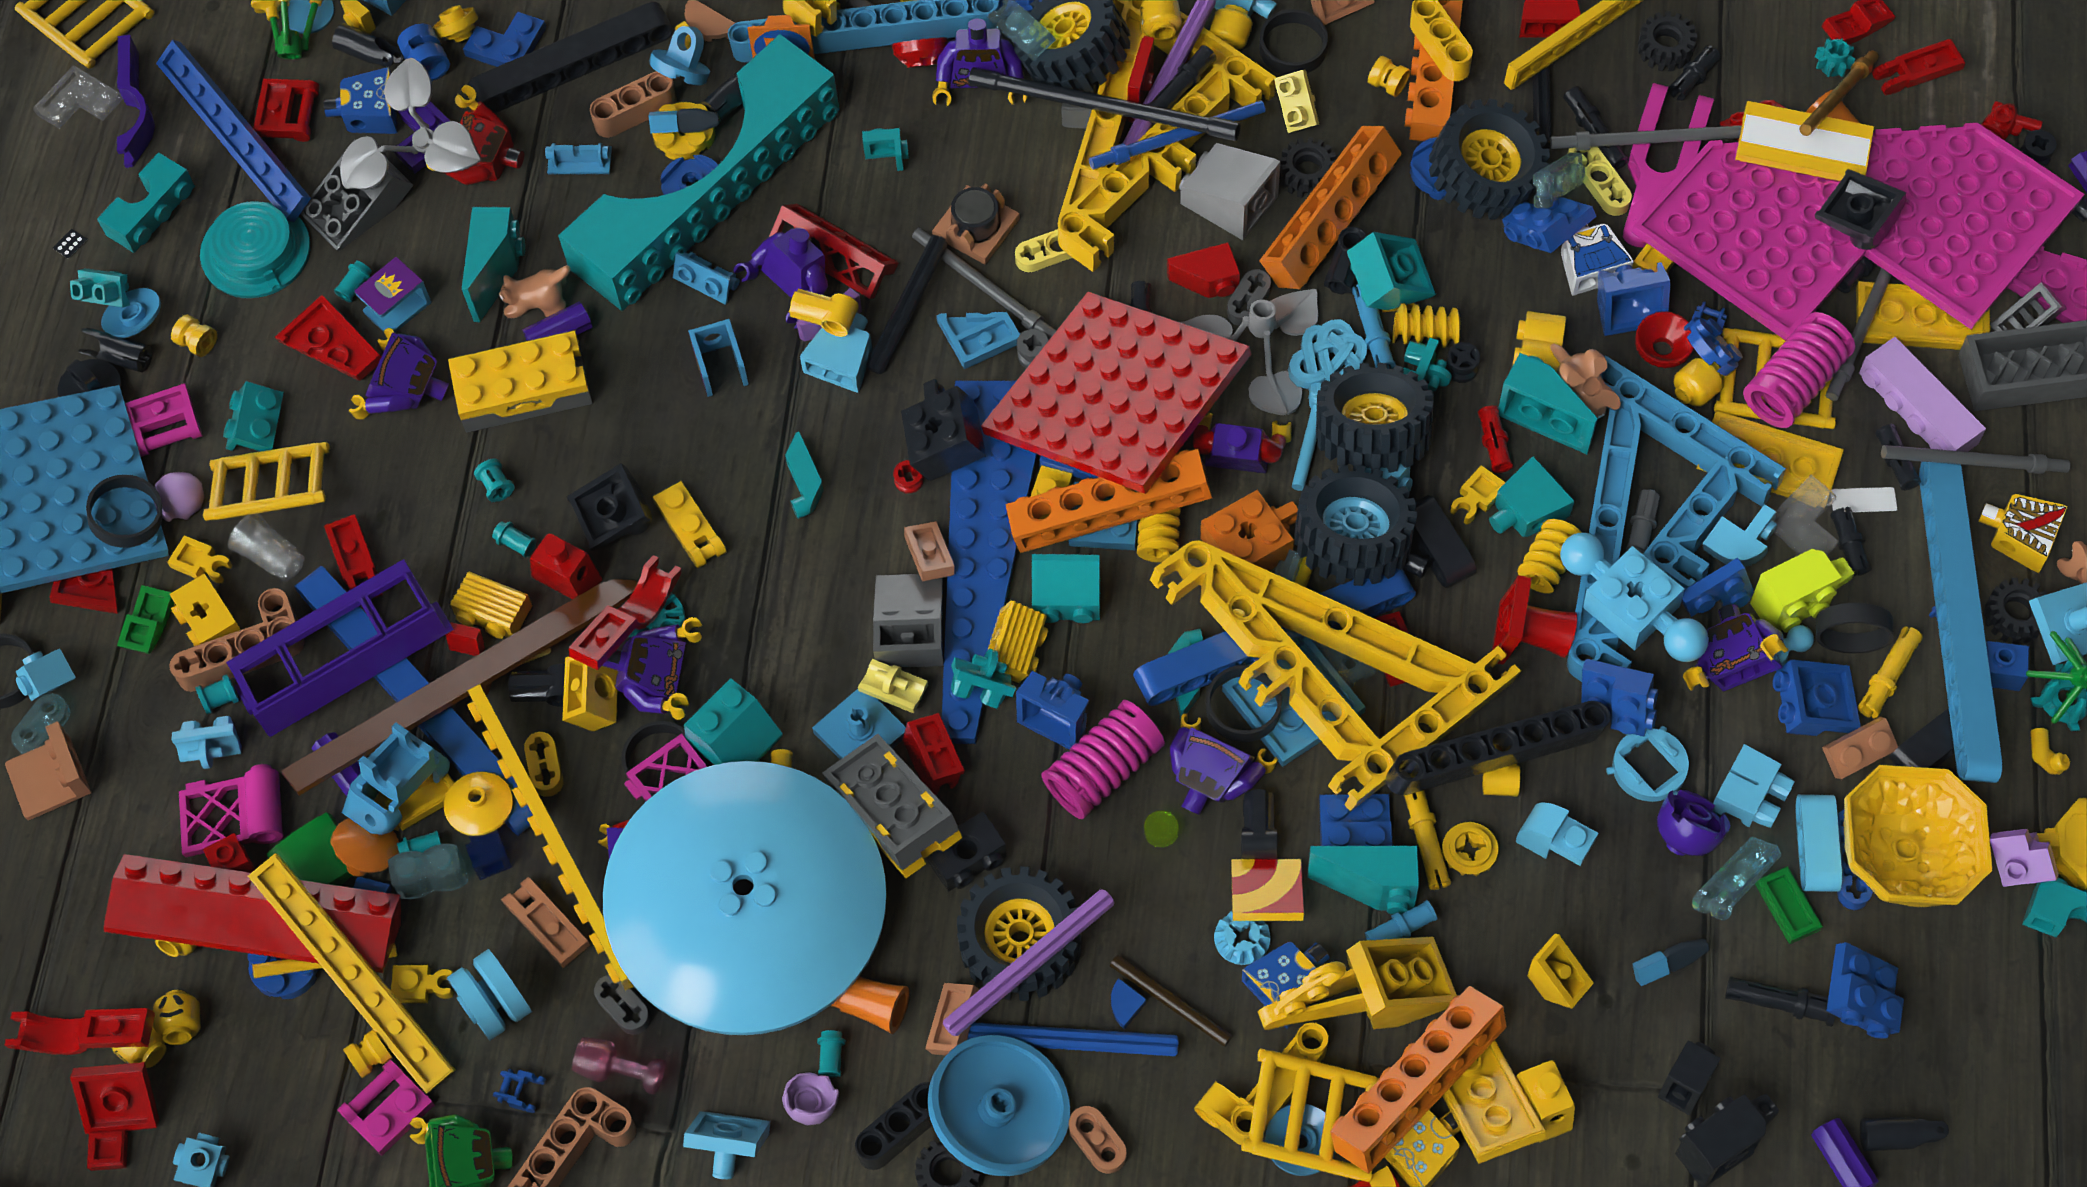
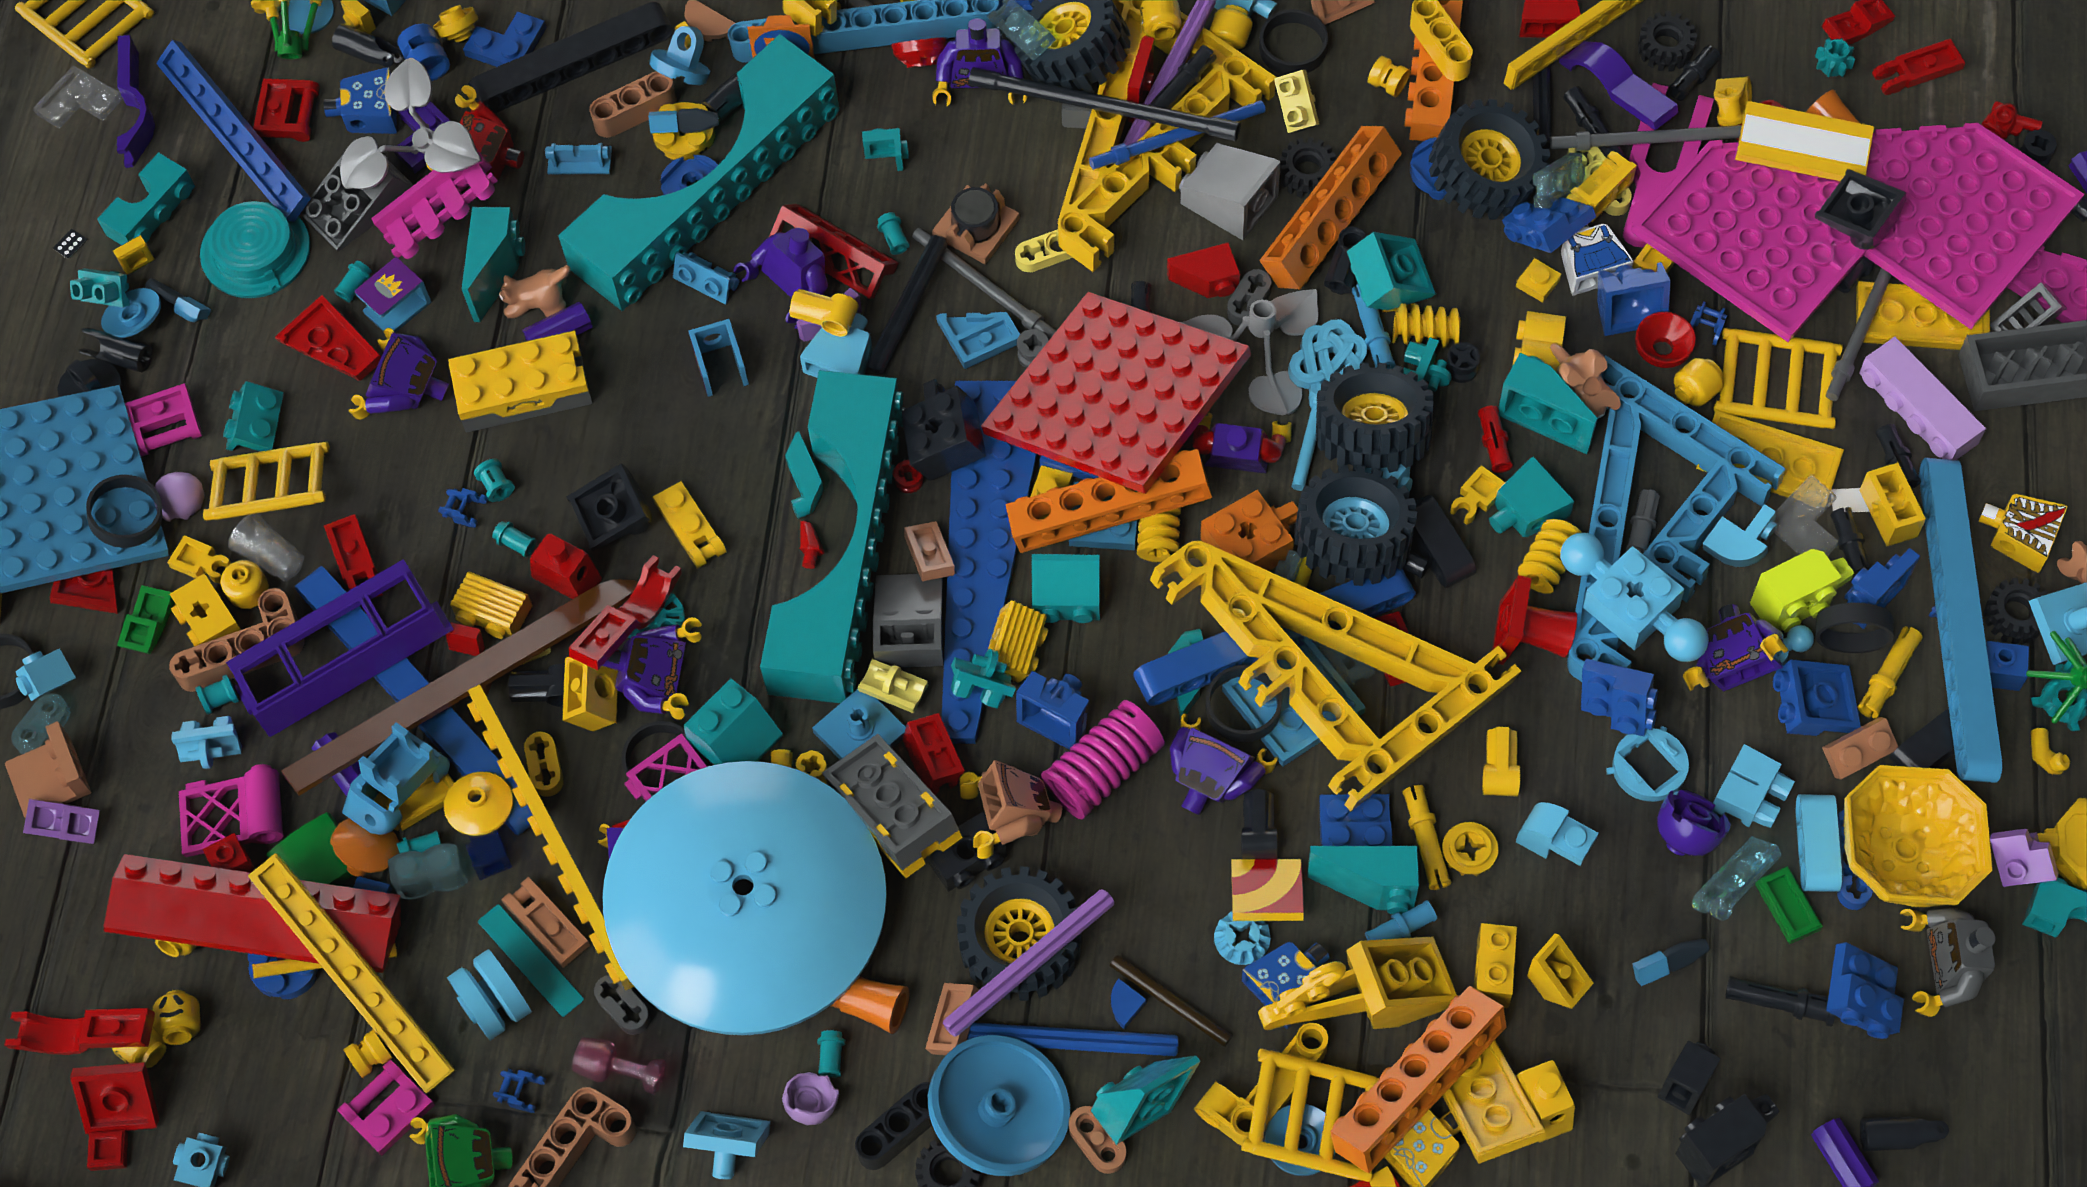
yellow wheel [171,314,217,357] -> none
yellow plate [391,965,453,1003] -> none
clear neon green tile [1144,811,1179,847] -> none
black beam [1386,701,1611,795] -> none
blue plate [1682,558,1754,617] -> none
blue plate [1684,317,1743,376] -> none
dark pink piece [1743,312,1856,428] -> none
pearl gold bar [1799,50,1879,136] -> none
dark grey bar [1881,445,2070,474] -> none
none -> medium lavender slope [23,799,100,844]
none -> yellow tile [113,235,154,274]
none -> dark azure piece [146,278,211,322]
none -> yellow head [220,560,269,609]
none -> dark pink fence [371,147,498,259]
none -> blue piece [438,488,488,528]
none -> teal sticker [478,904,584,1017]
none -> teal arch [760,370,905,703]
none -> yellow bush [796,750,827,784]
none -> red bar [800,521,824,569]
none -> teal pin [877,212,910,255]
none -> nougat torso [960,760,1062,859]
none -> teal slope [1091,1056,1200,1145]
none -> yellow brick [1474,923,1517,1008]
none -> yellow plate [1516,258,1561,303]
none -> dark purple piece [1559,41,1678,130]
none -> yellow hinge [1566,151,1637,222]
none -> yellow piece [1714,76,1752,126]
none -> blue plate [1844,548,1920,629]
none -> yellow brick [1859,463,1926,546]
none -> dark grey torso [1900,908,1995,1017]

